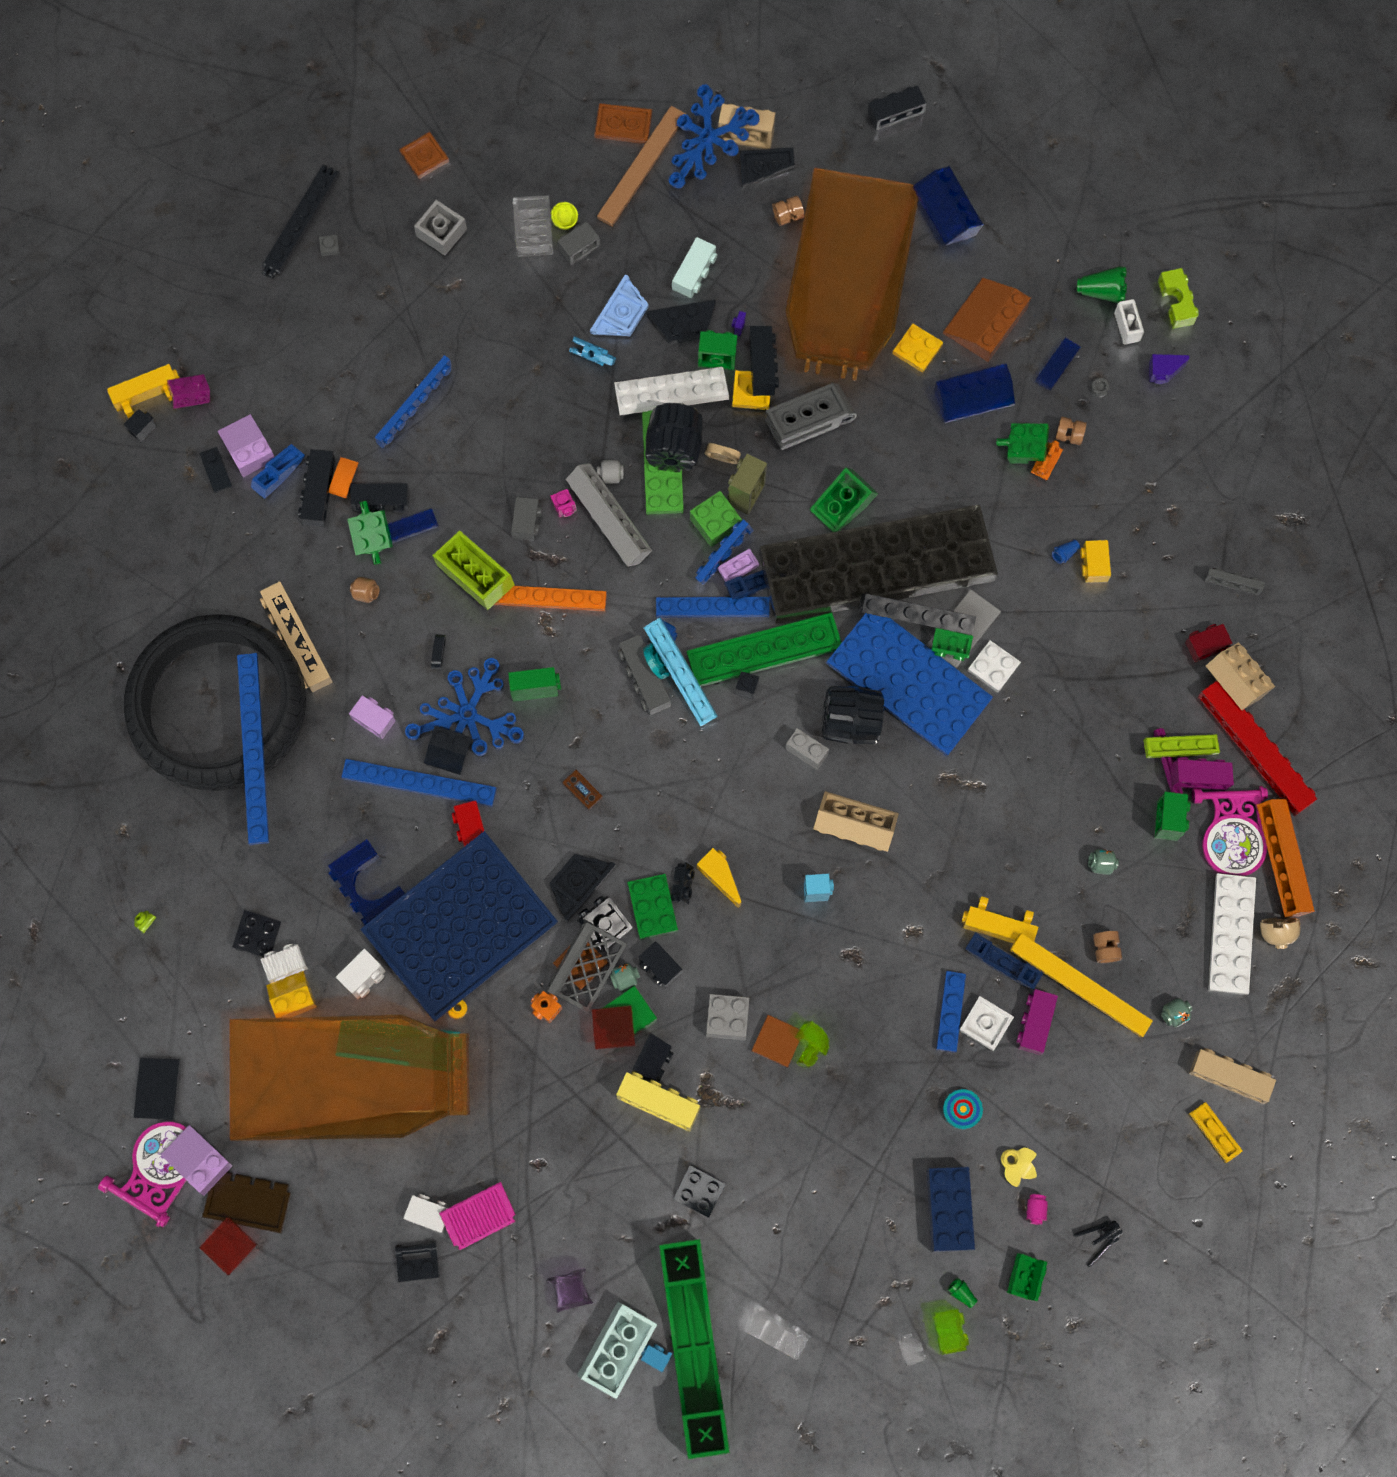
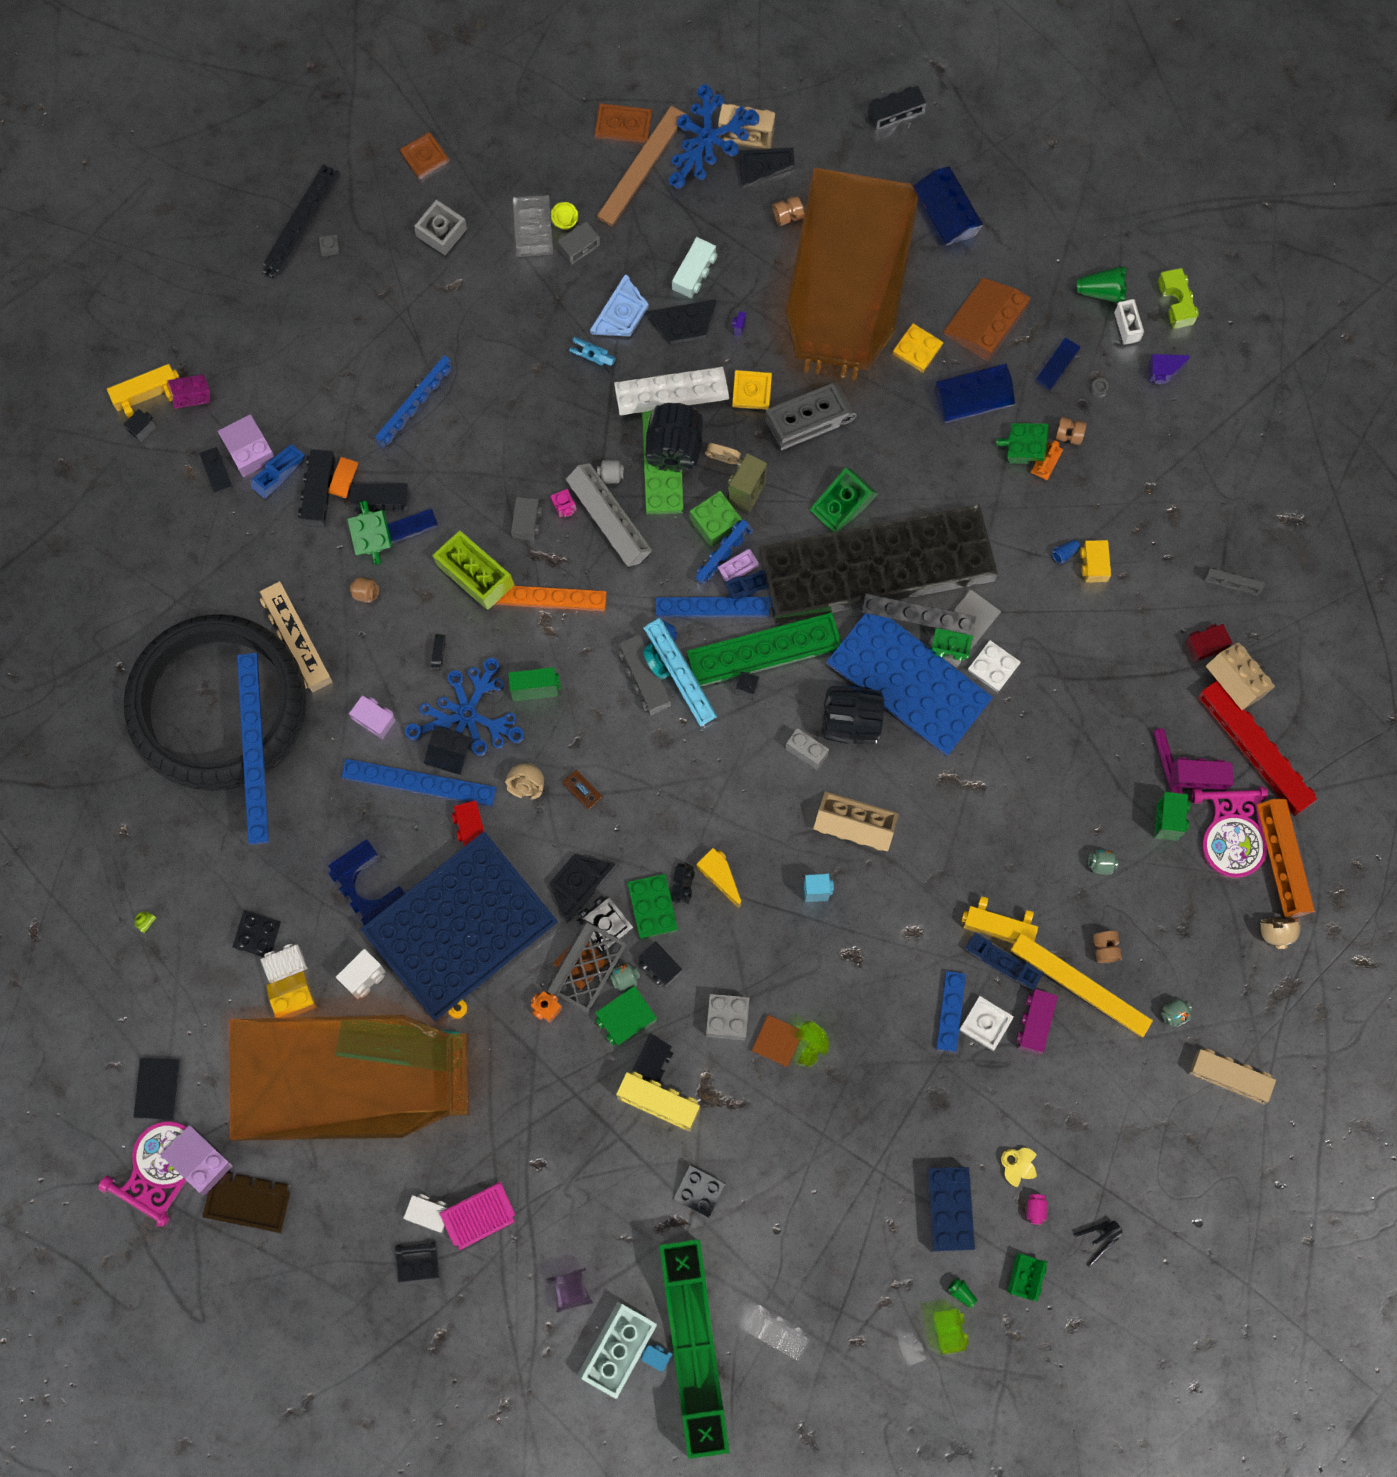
clear red tile [199,1217,258,1276] -> none
clear red tile [592,1006,635,1050] -> none
green brick [698,330,737,371] -> none
black brick [749,326,779,396] -> none
tile [943,1089,983,1130] -> none
lime tile [1143,734,1220,758] -> none
yellow tile [1189,1102,1243,1163] -> none
white plate [1208,873,1256,995] -> none
none -> tan cylinder [505,763,544,799]

